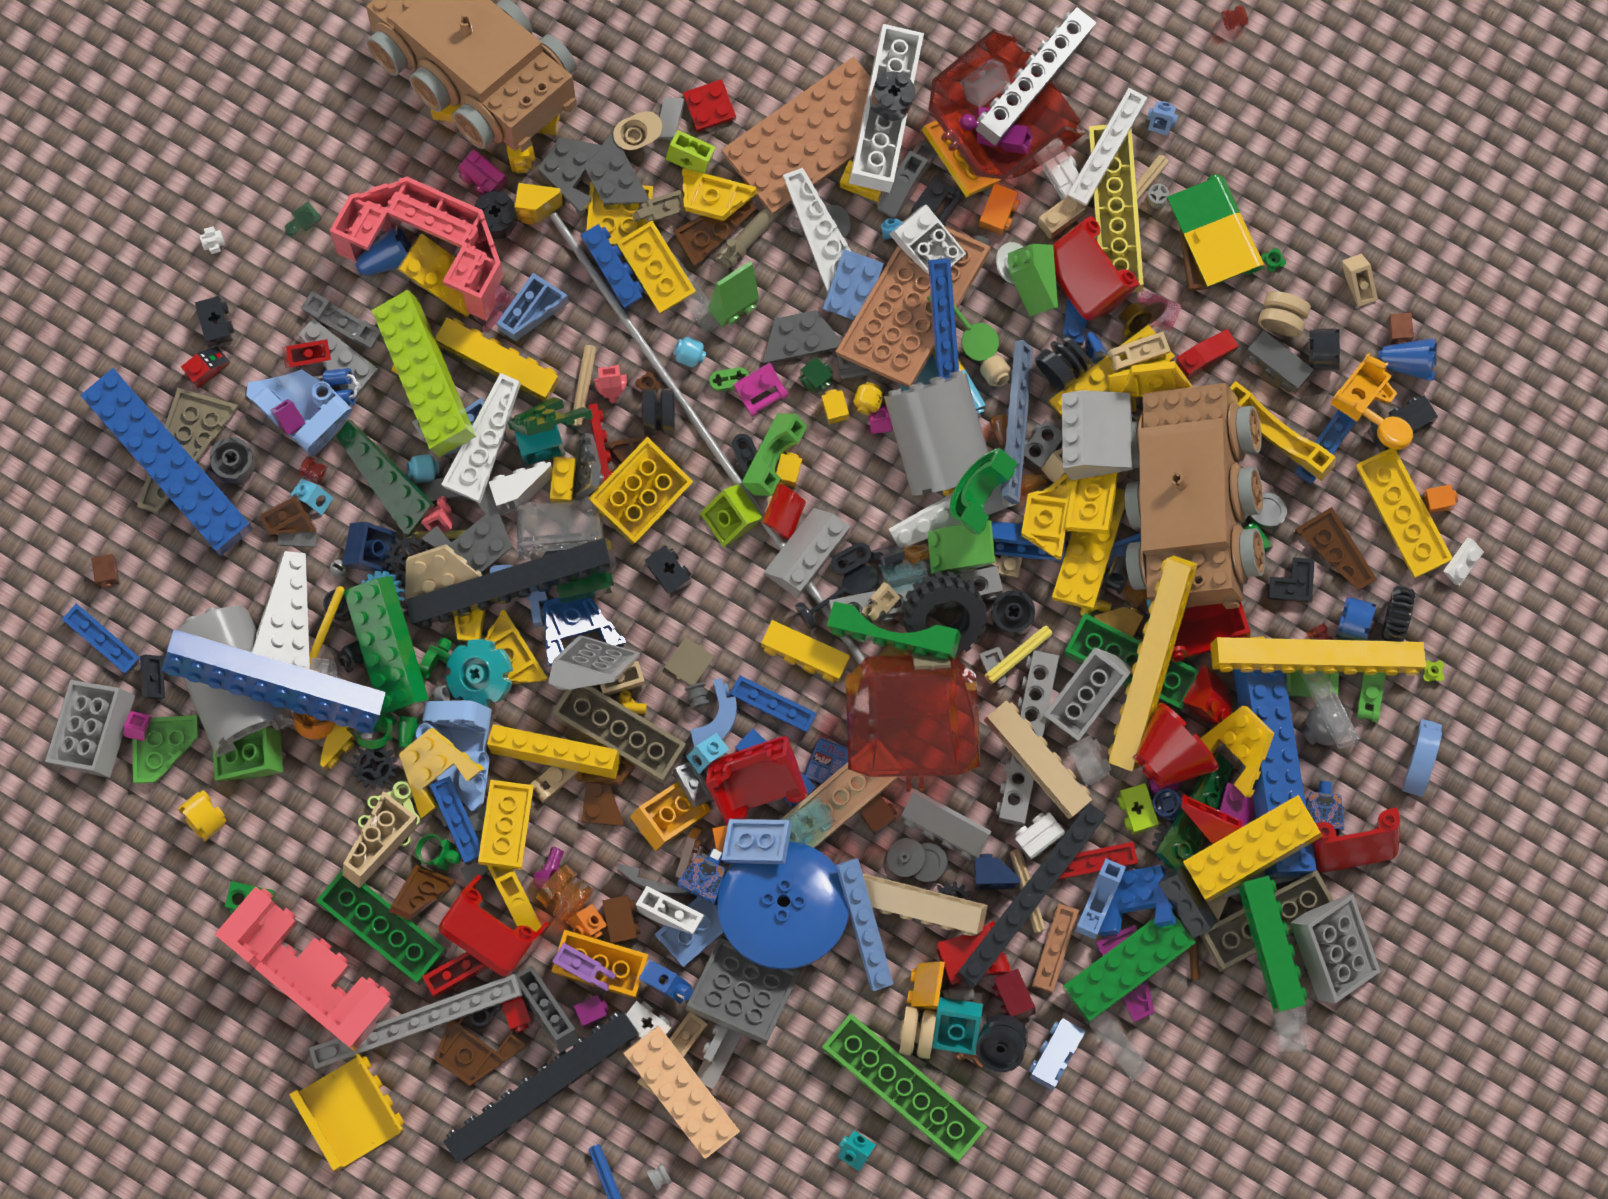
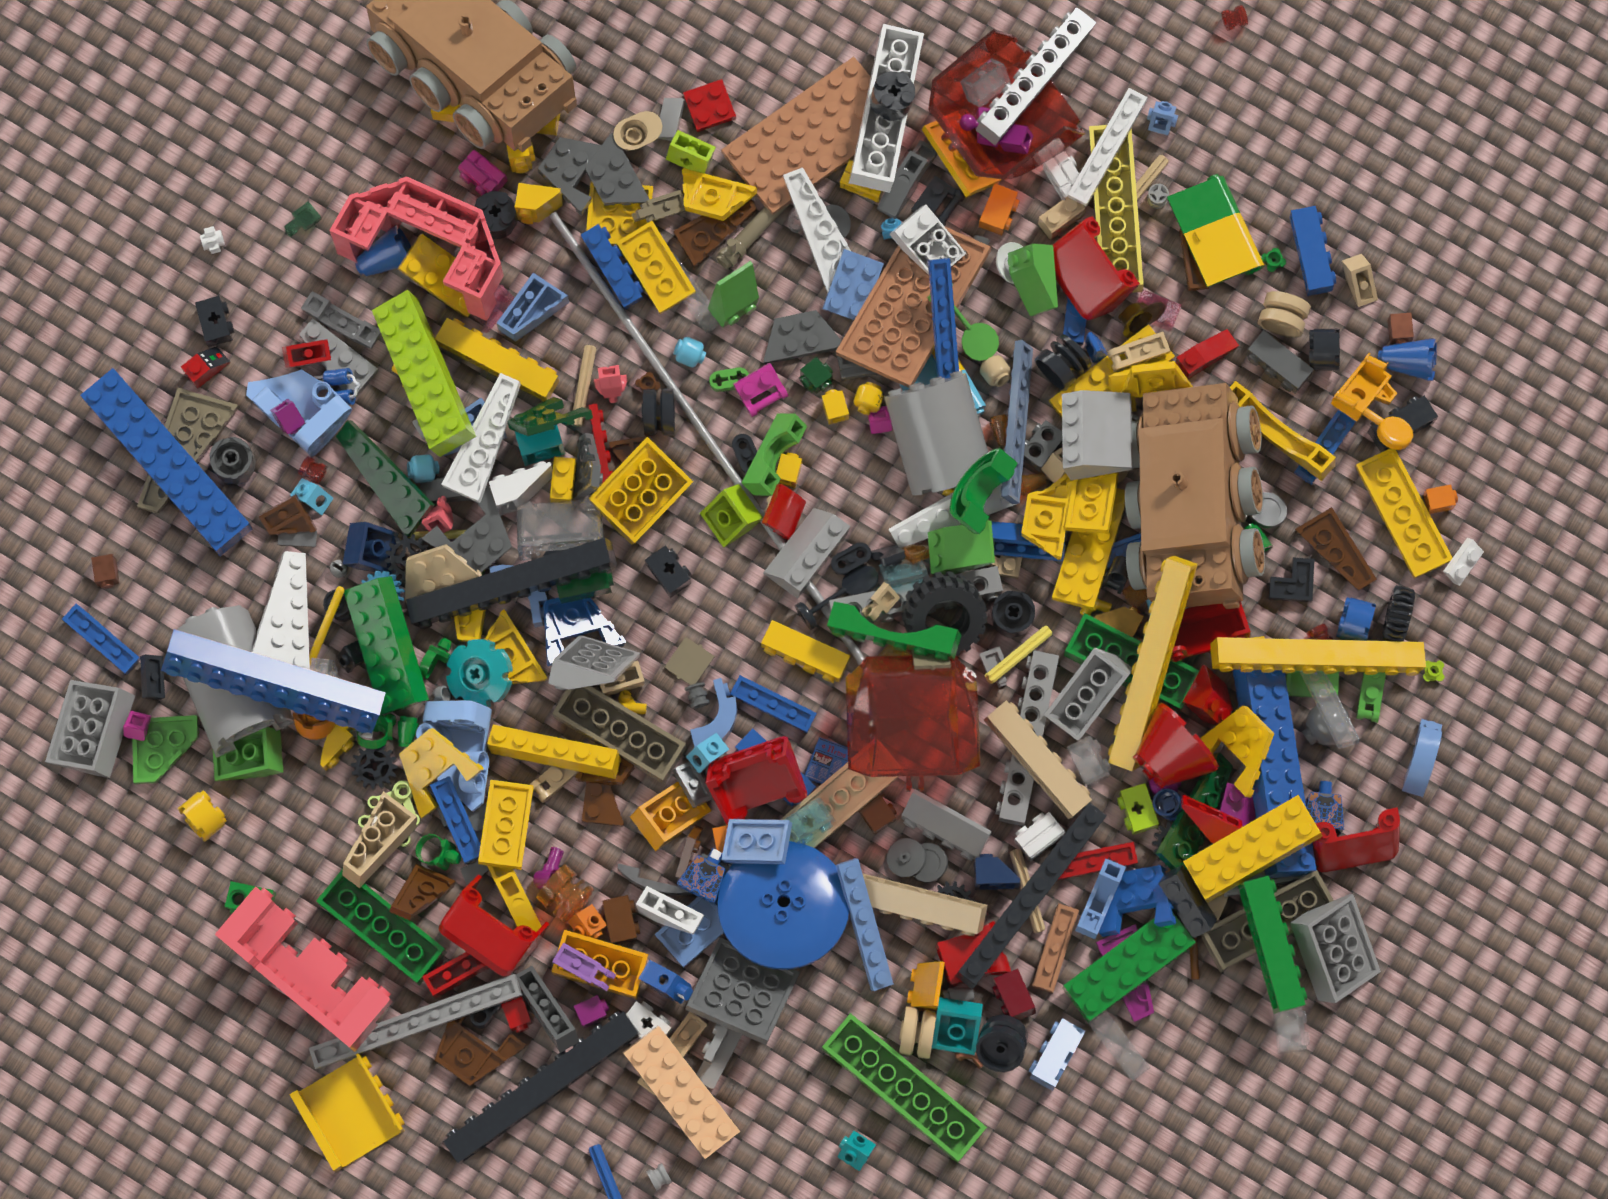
none -> blue brick [1289,206,1336,296]

